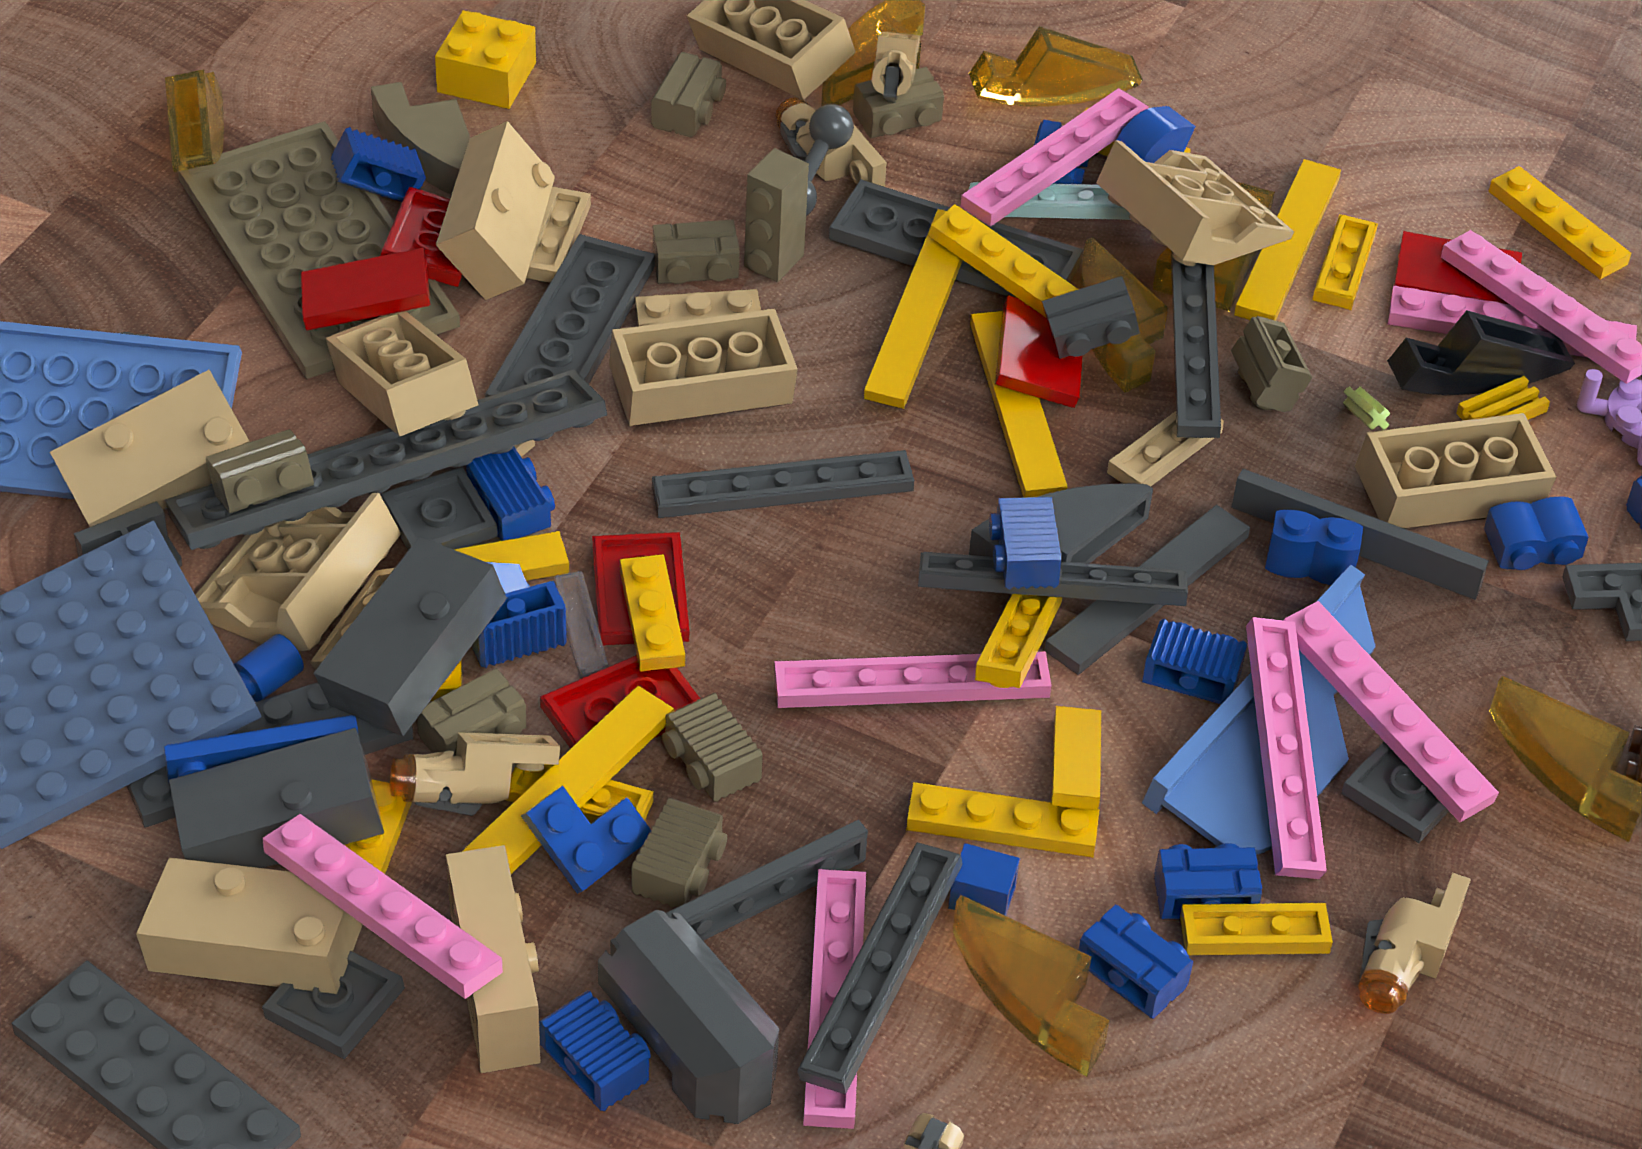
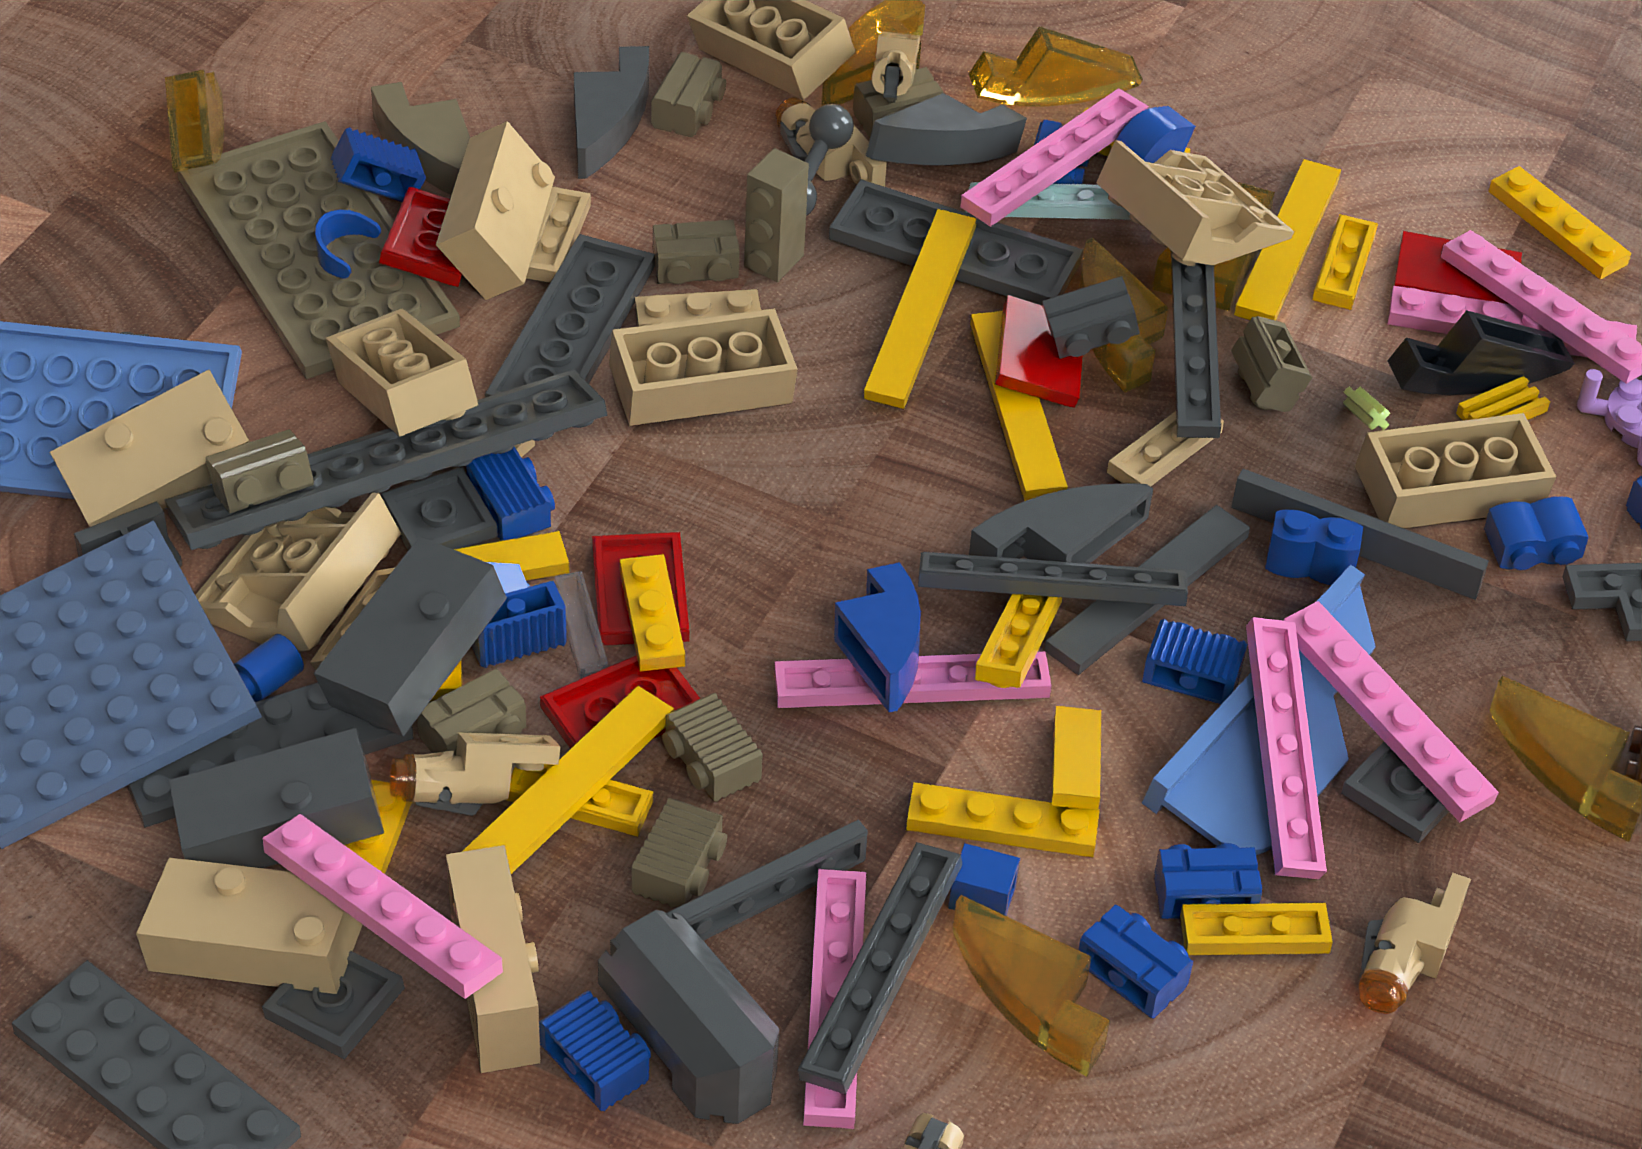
blue plate [164,715,358,783] -> none
red tile [301,248,431,330] -> none
yellow brick [435,10,536,109] -> none
blue plate [521,786,651,894] -> none
dark grey tile [652,450,914,518] -> none
yellow plate [928,204,1079,317] -> none
brick [989,497,1061,590] -> none
none -> blue helmet [315,210,381,278]
none -> dark grey slope [574,46,649,179]
none -> blue slope [834,562,921,712]
none -> dark grey slope [866,93,1027,165]

